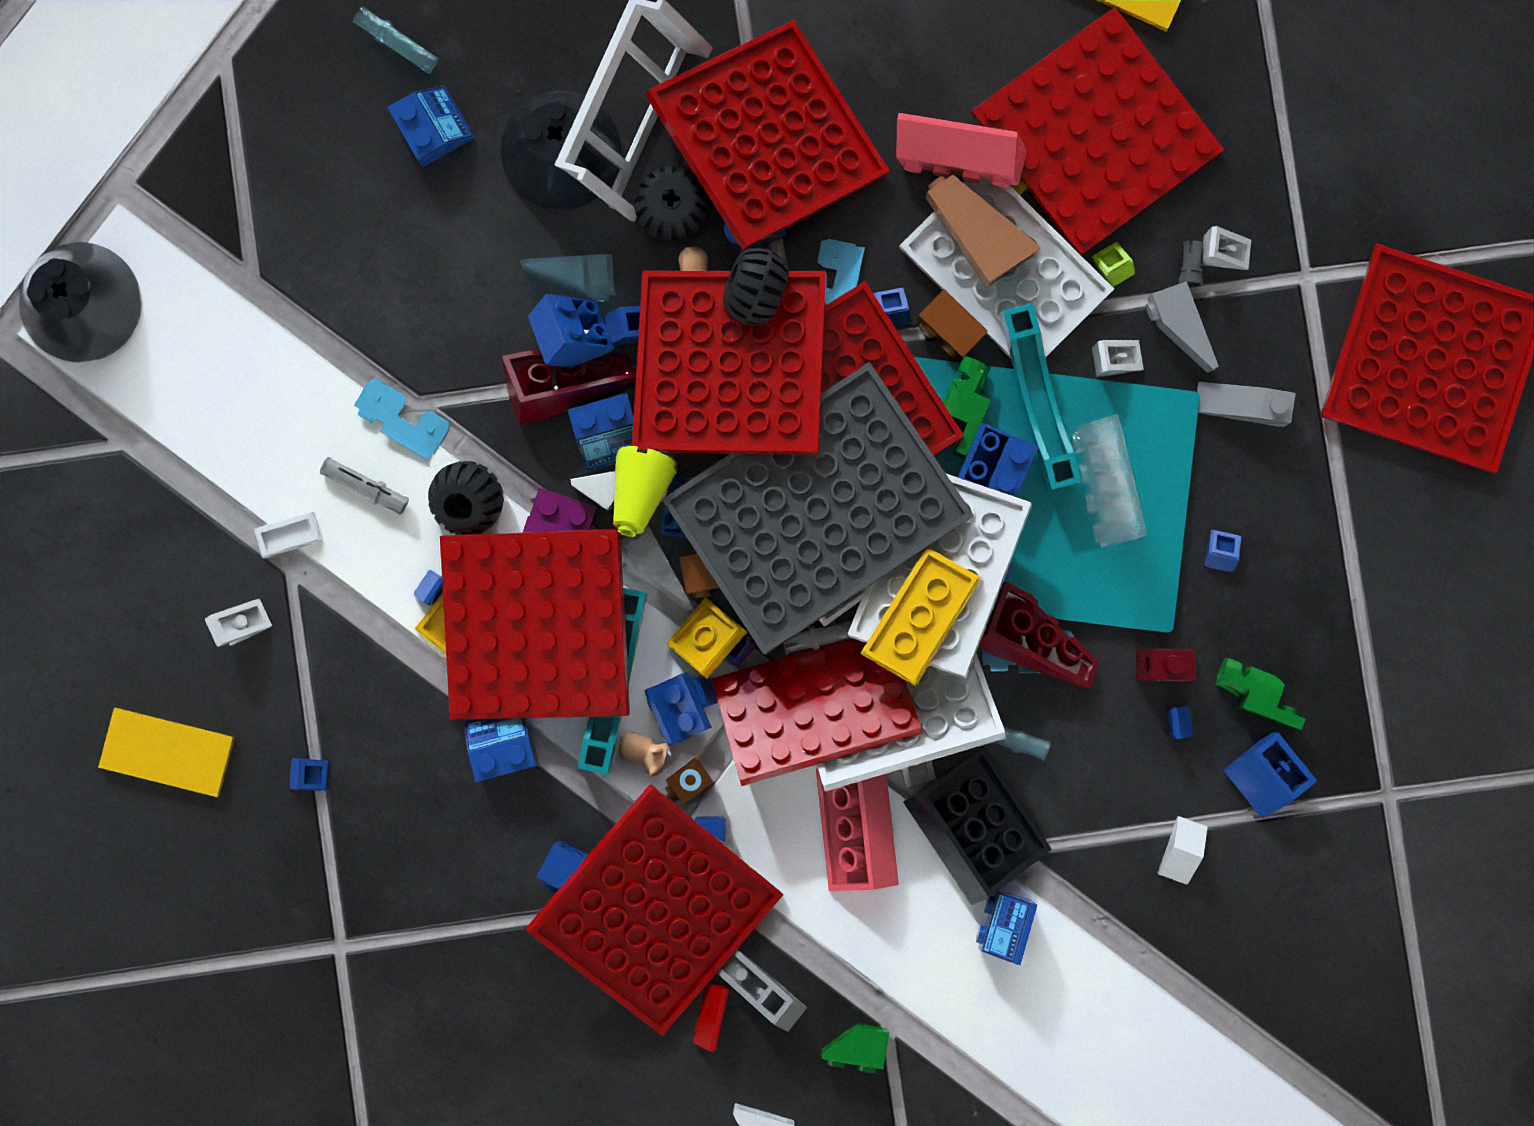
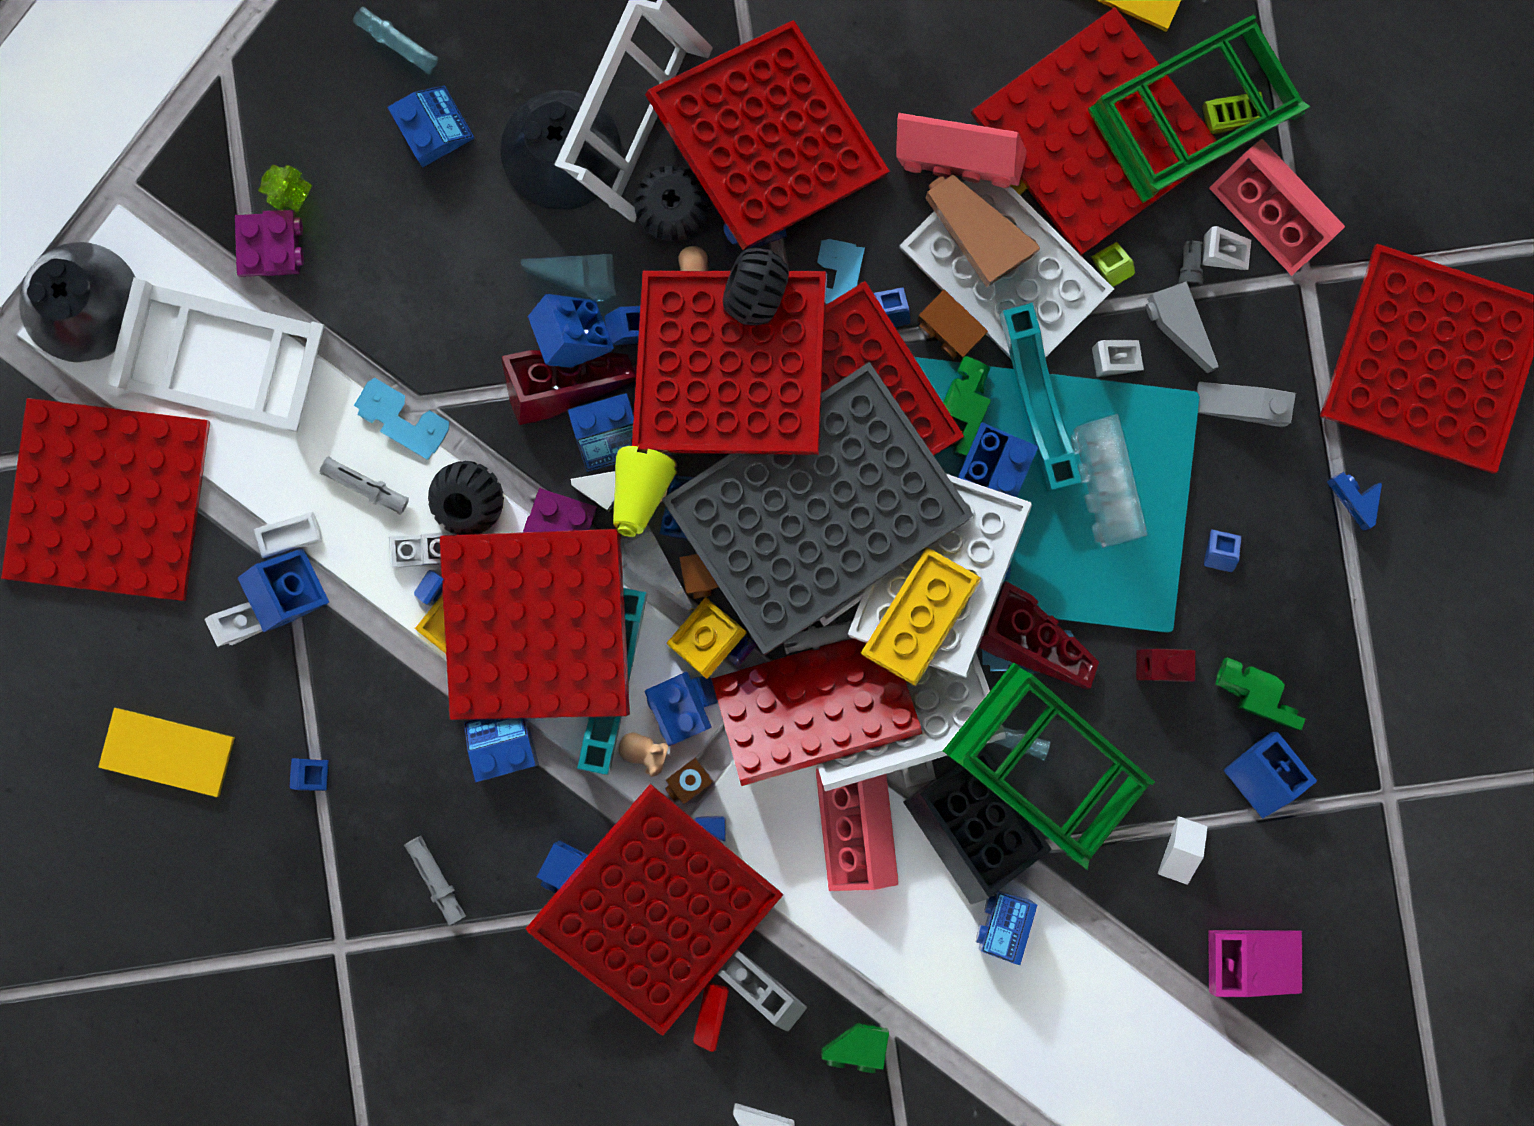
blue slope [1166,706,1193,739] -> none
none -> red plate [1,398,210,601]
none -> white piece [107,278,325,433]
none -> magenta plate [235,210,304,277]
none -> blue slope [238,548,329,632]
none -> clear neon green brick [258,164,313,212]
none -> white slope [388,532,453,568]
none -> light grey pin [404,836,466,926]
none -> green piece [943,662,1155,870]
none -> green piece [1088,14,1310,203]
none -> lime slope [1202,92,1263,134]
none -> dark pink slope [1208,930,1302,997]
none -> coral slope [1209,139,1345,276]
none -> blue slope [1327,472,1382,531]

